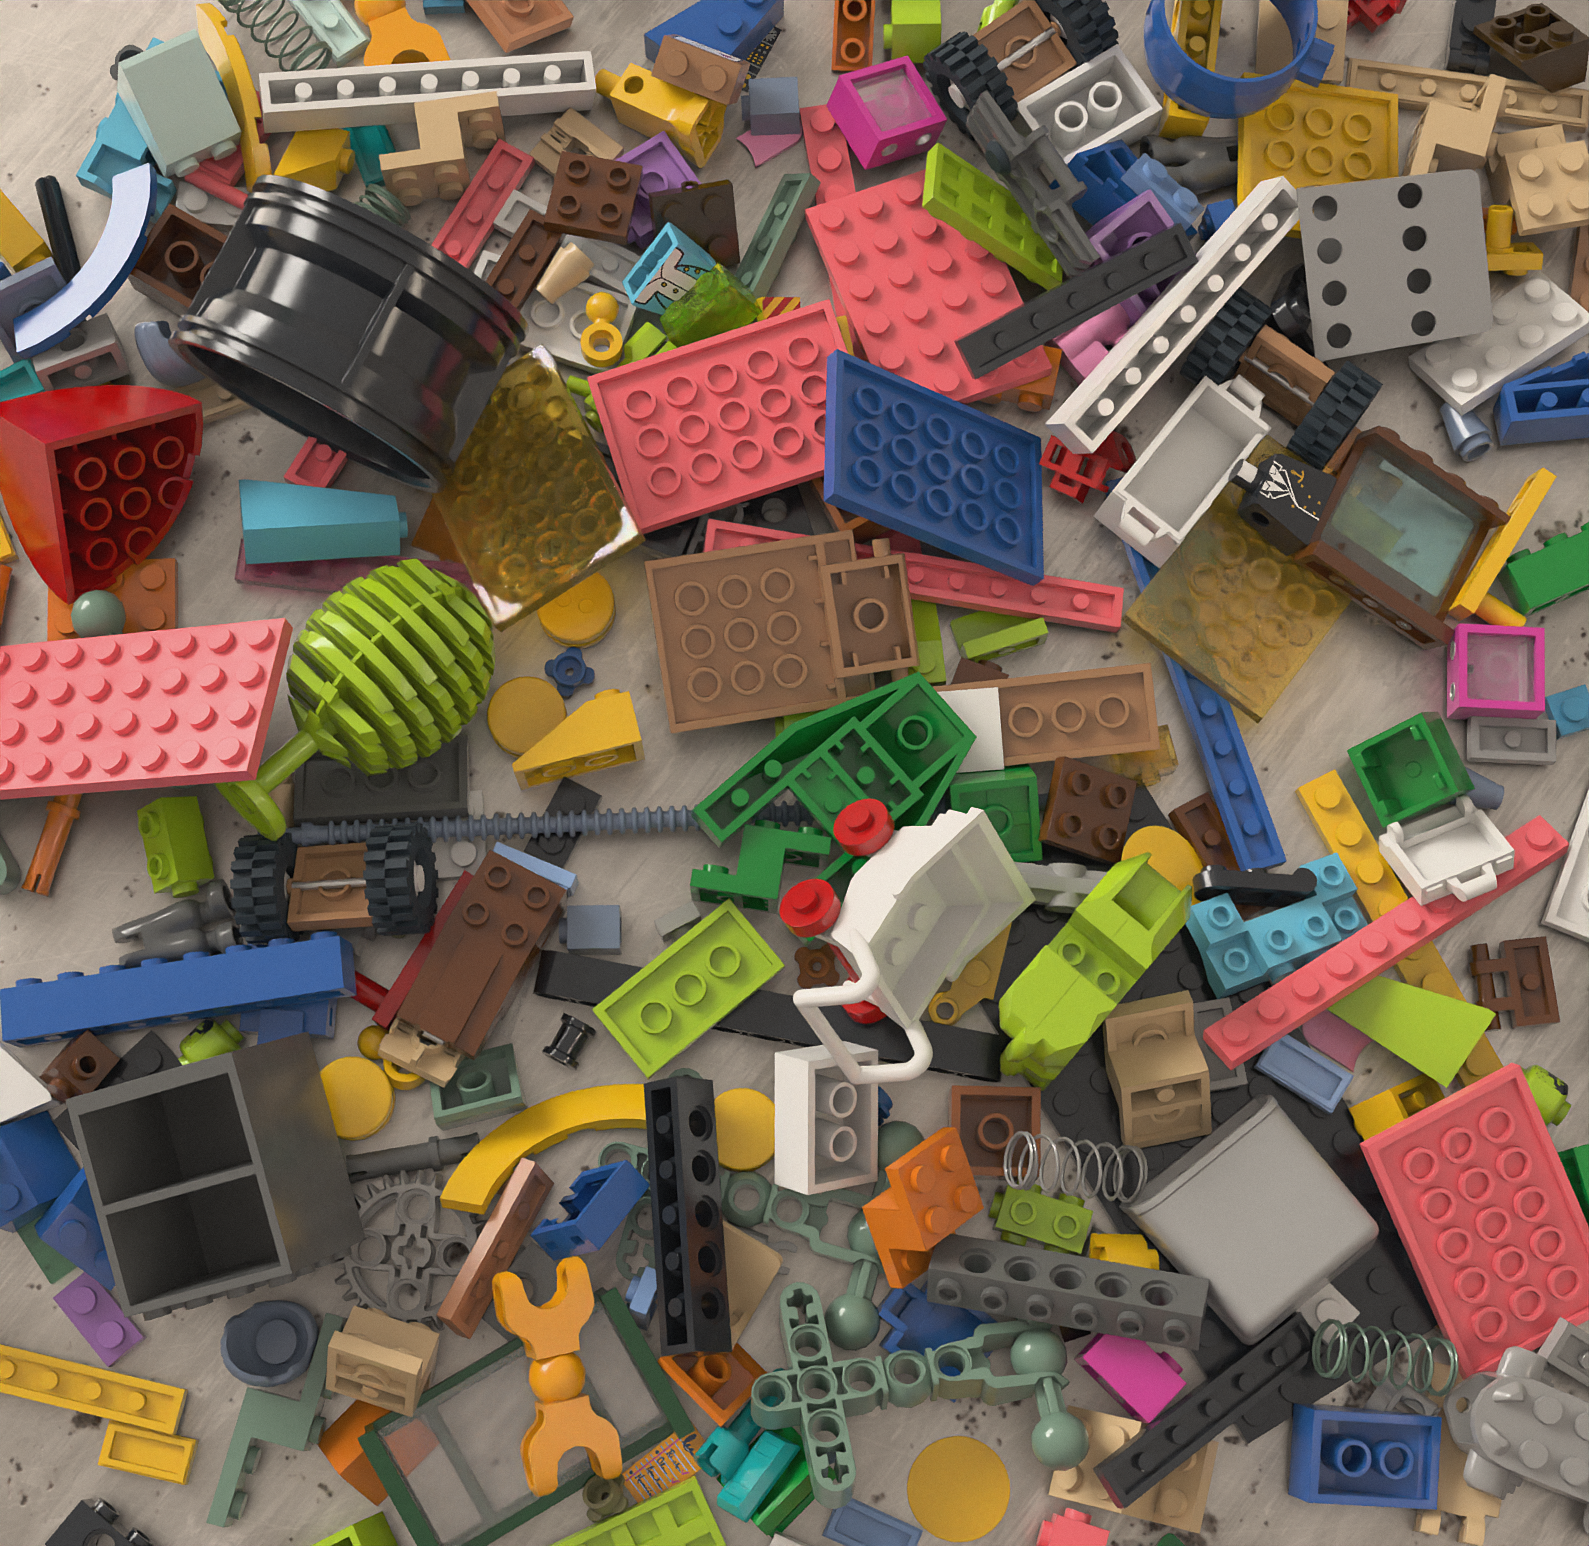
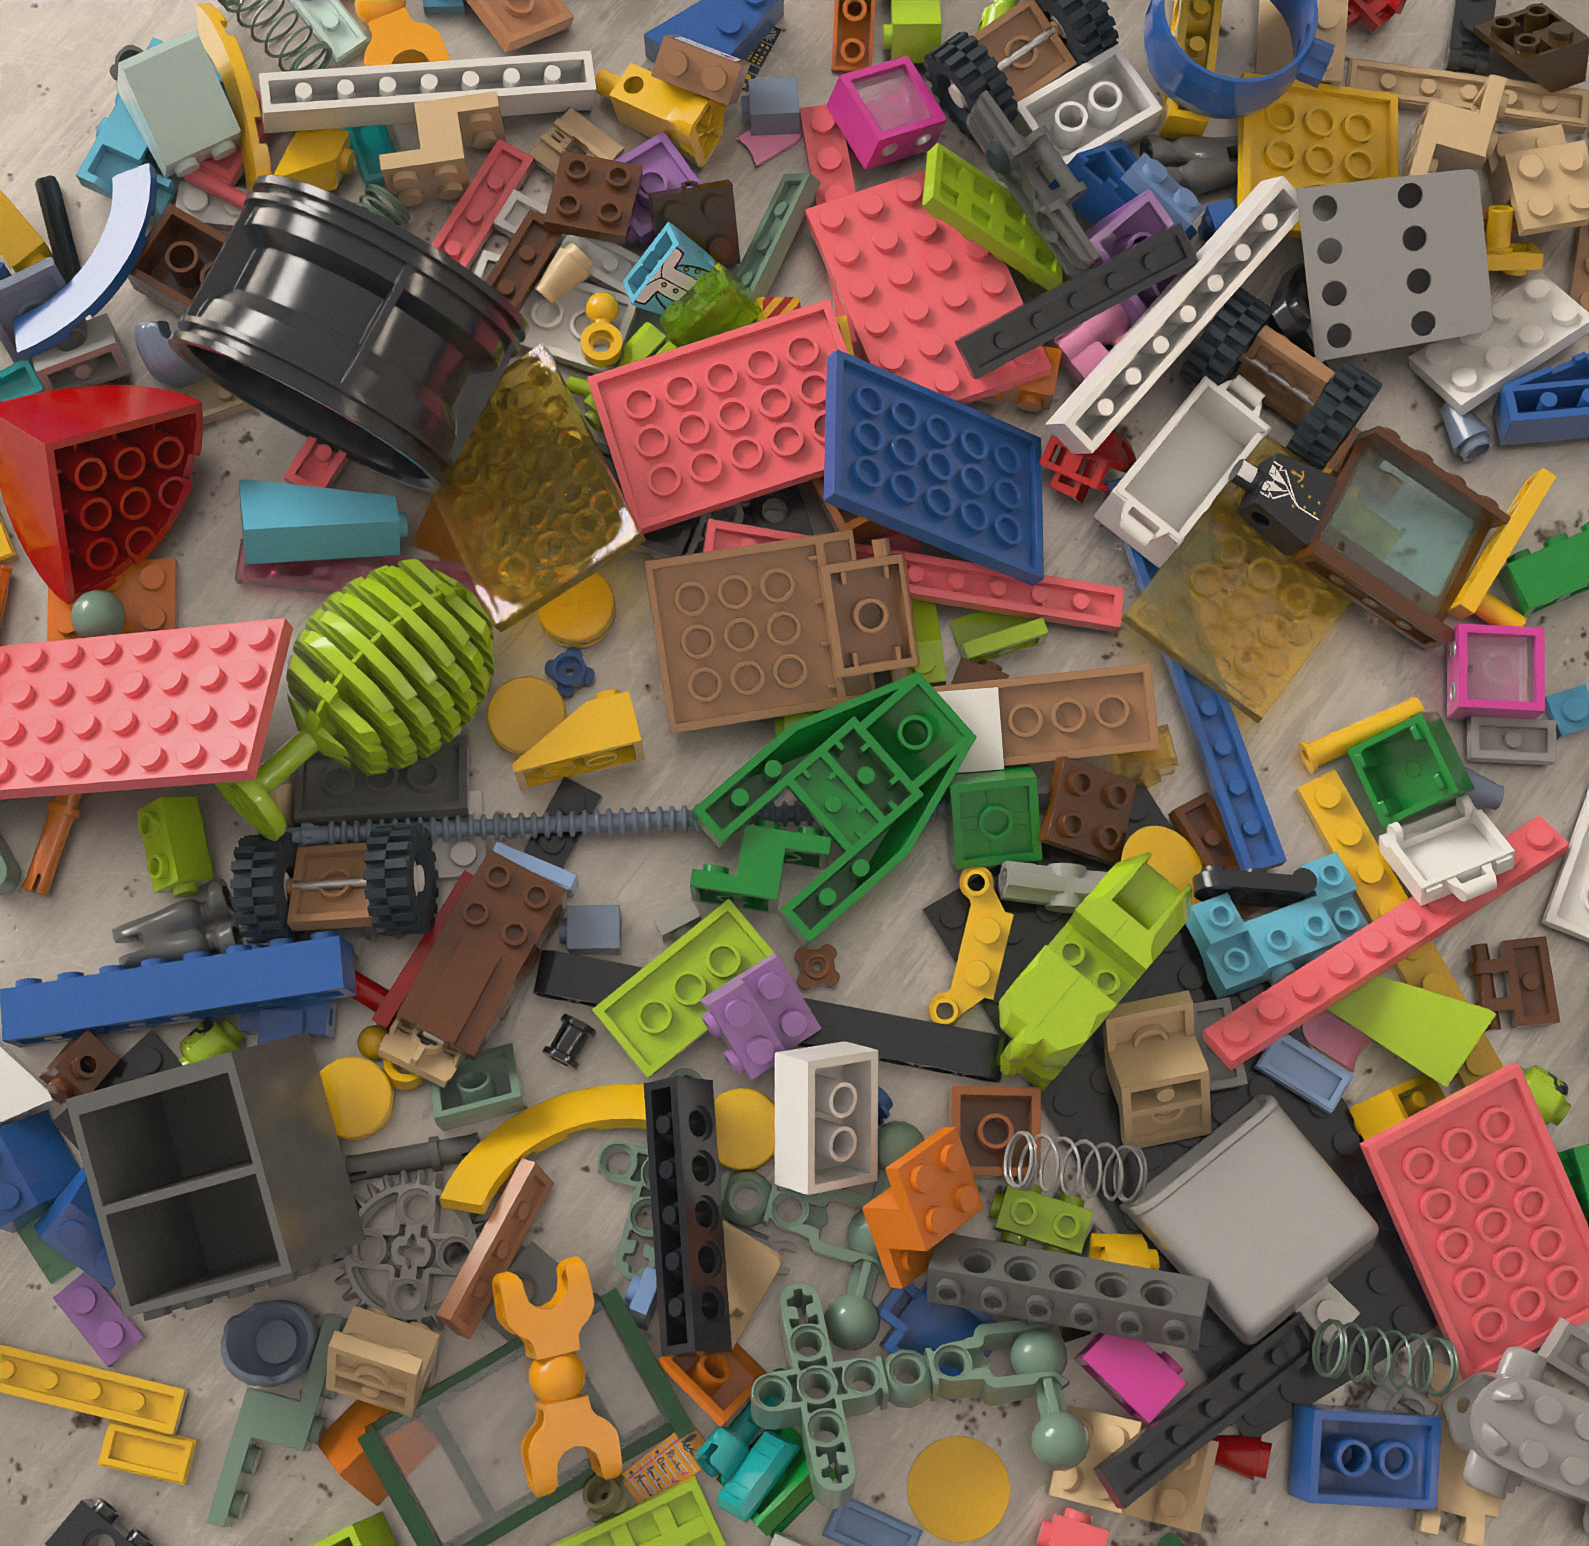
blue piece [530,1160,650,1261] -> none
white piece [779,799,1036,1085] -> none
none -> medium lavender plate [700,953,821,1080]
none -> red cone [1212,1435,1272,1481]
none -> yellow pin [1298,696,1425,774]

